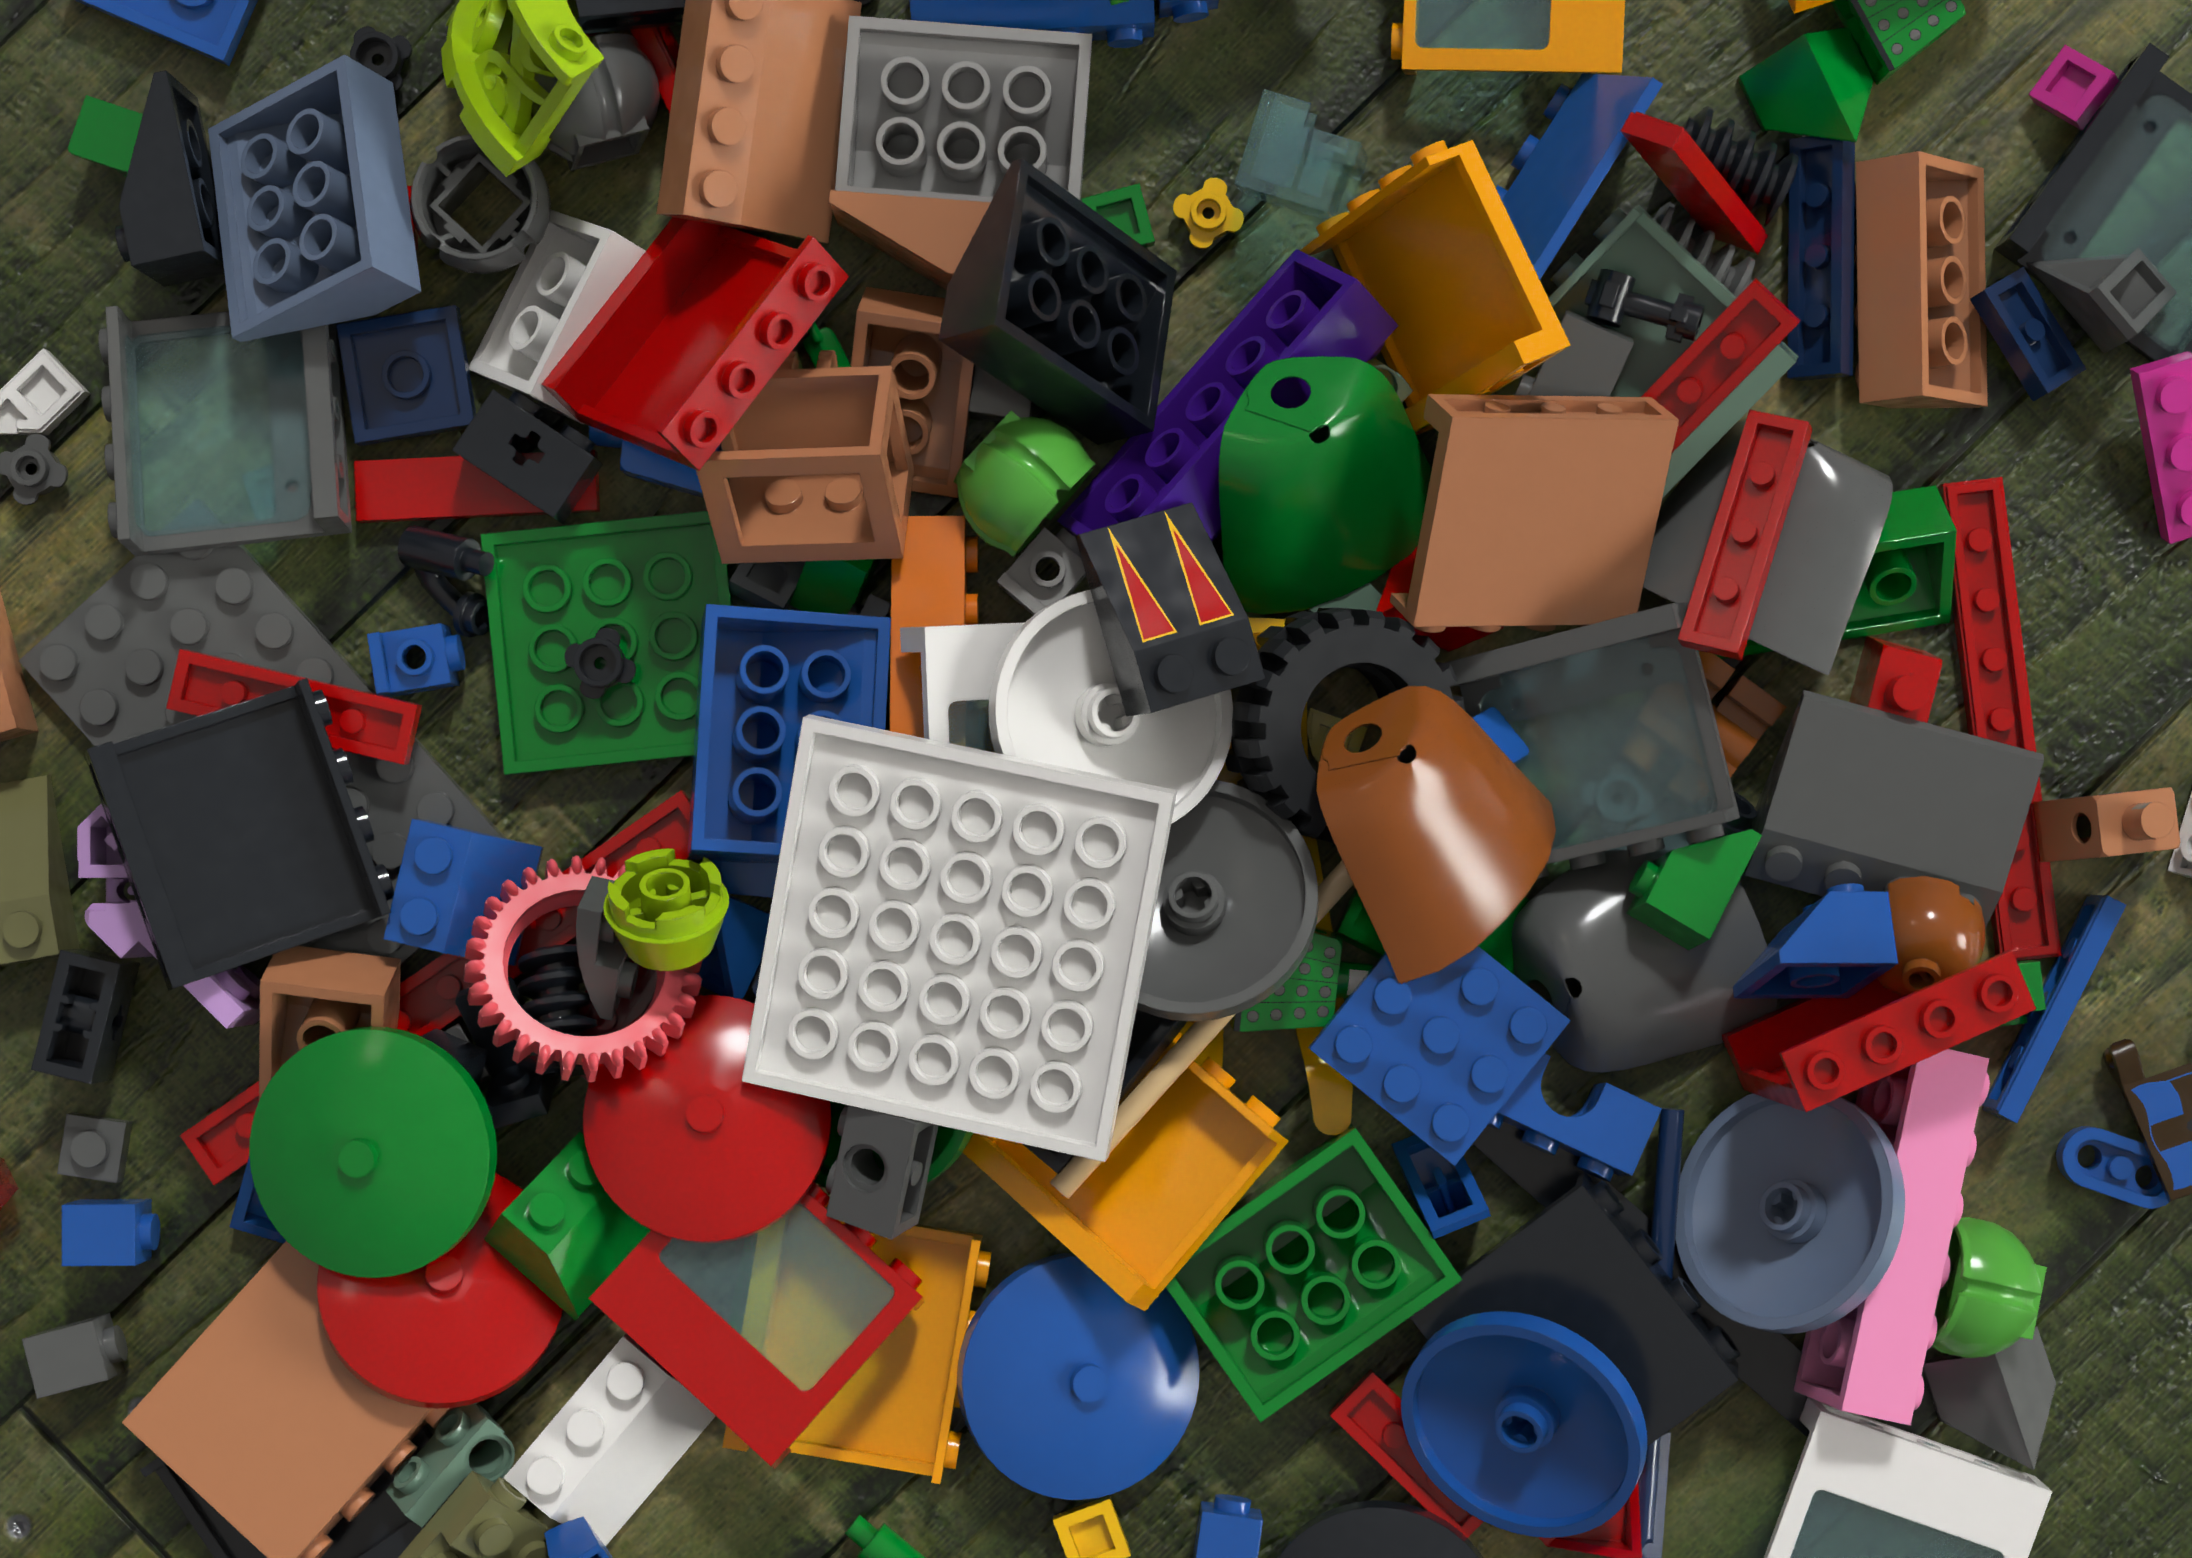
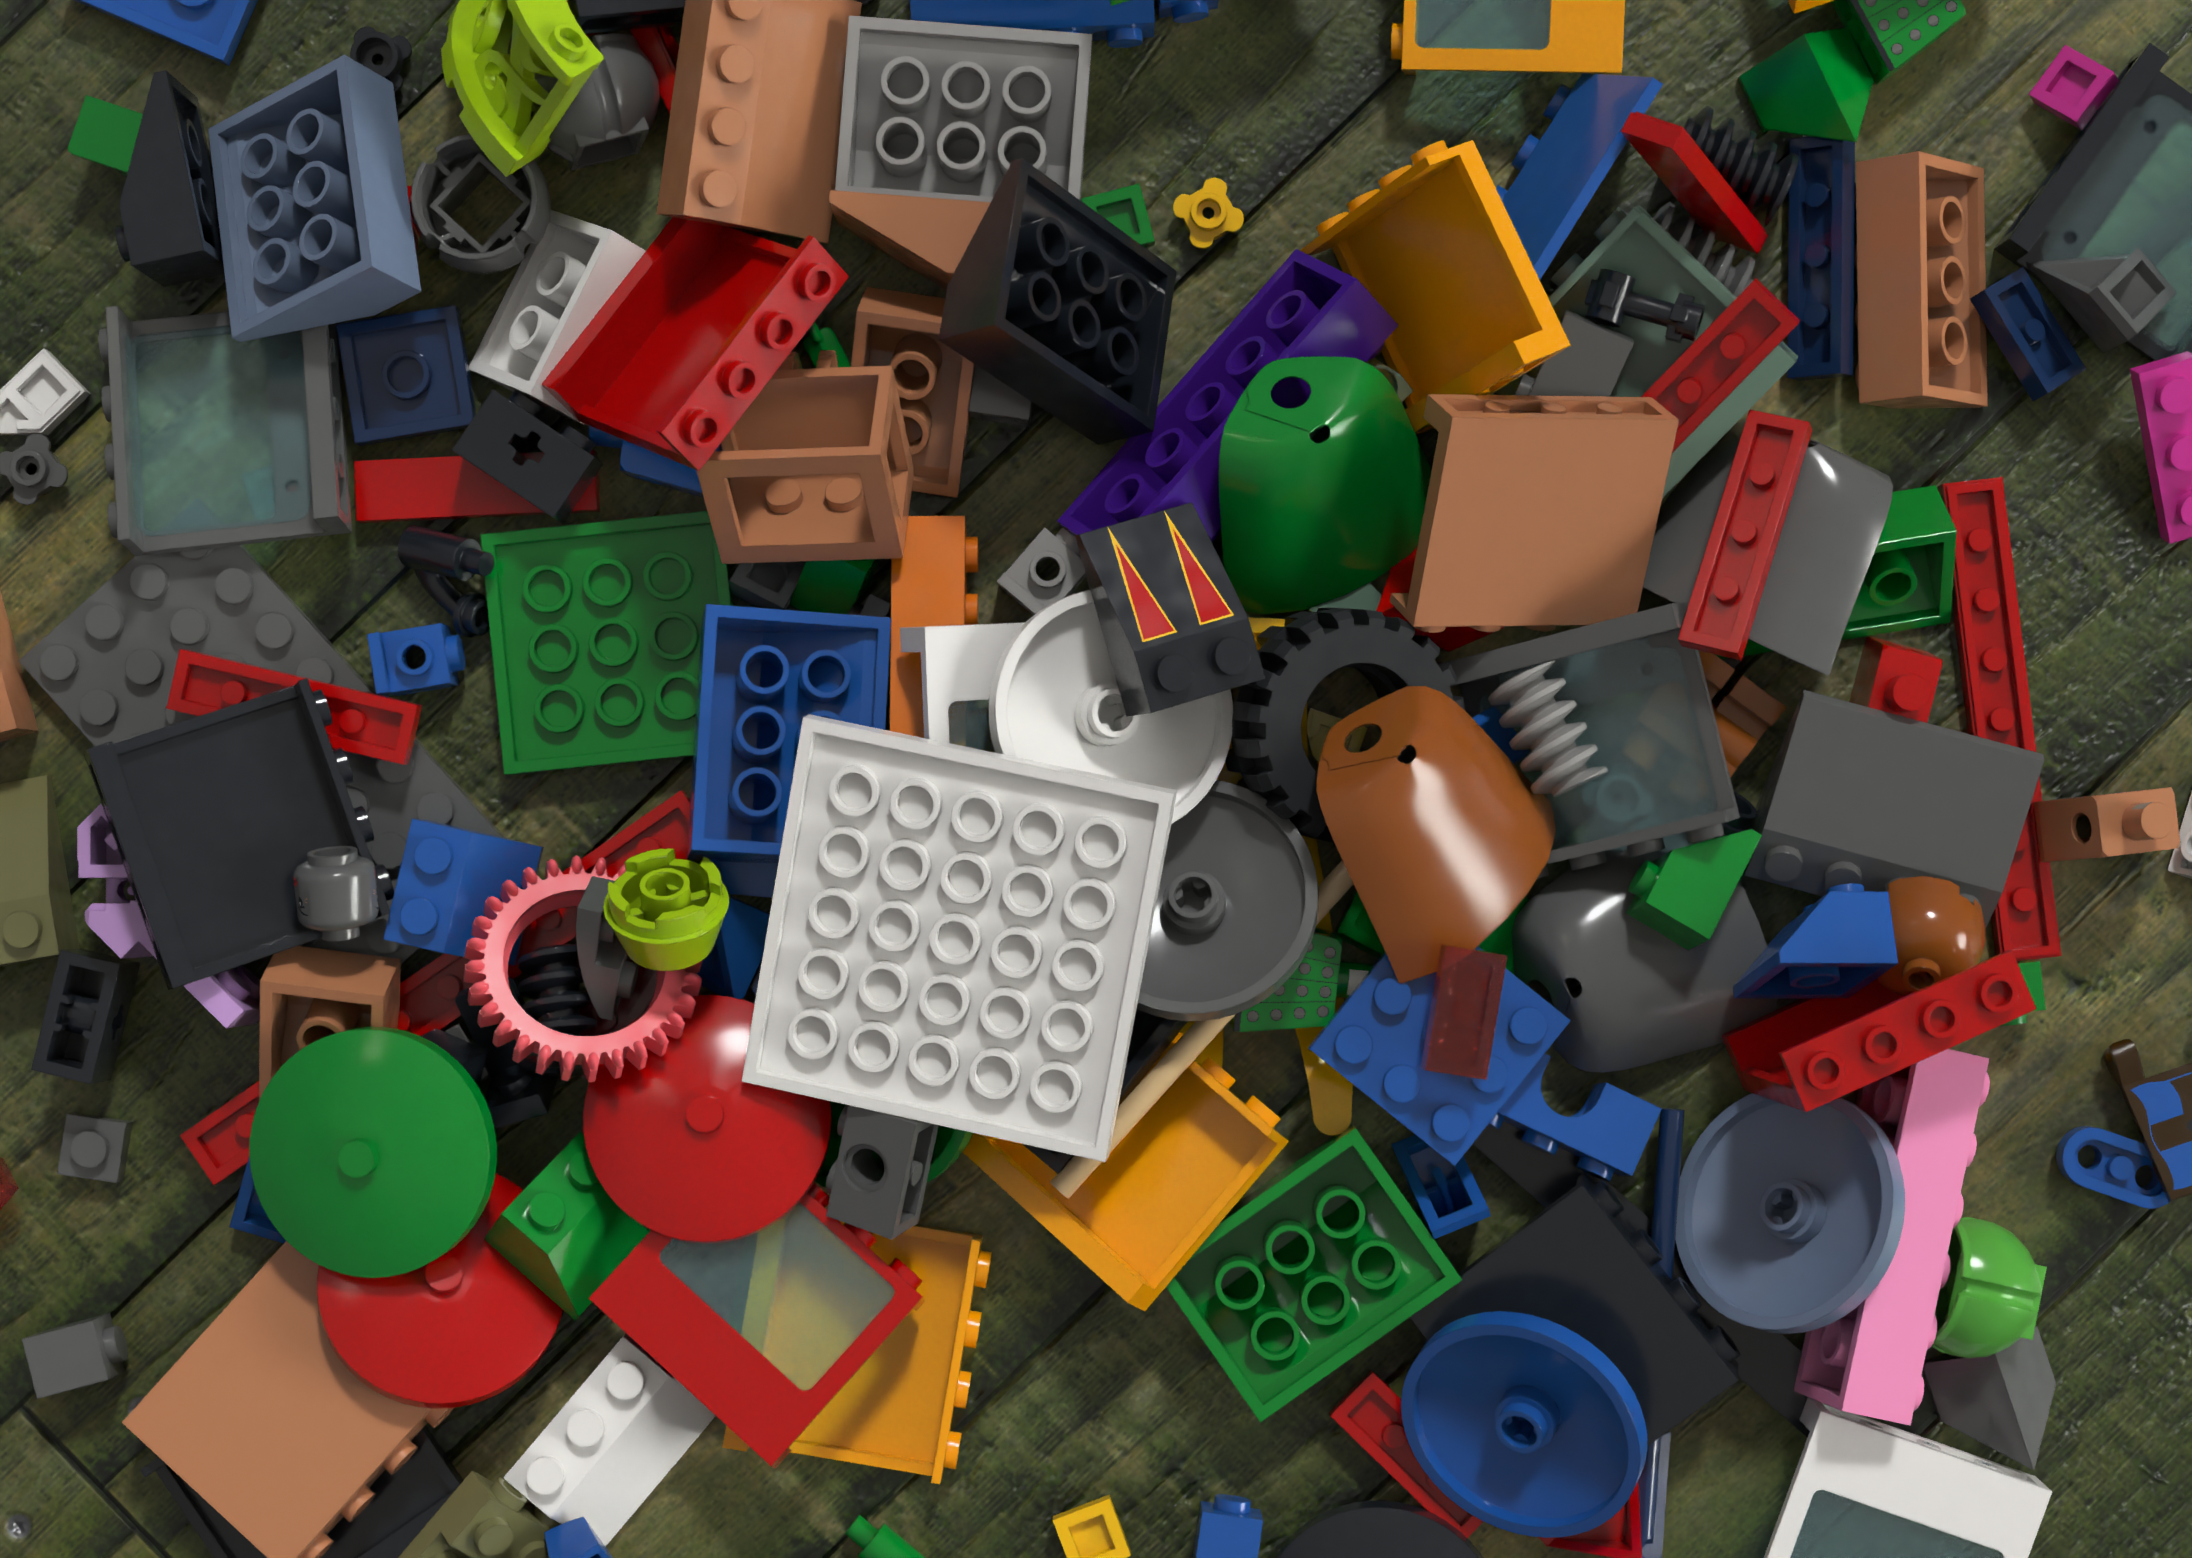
blue brick [62,1199,160,1266] -> none
sand green plate [385,1403,515,1528] -> none
black plate [565,628,636,699] -> none
bright green piece [953,410,1096,558] -> none
blue dish [957,1252,1200,1500] -> none
clear light blue plate [1234,89,1368,220] -> none
blue tile [1982,895,2126,1123] -> none
none -> dark grey head [293,846,379,941]
none -> clear red plate [1421,944,1507,1080]
none -> light grey piece [1488,660,1609,797]

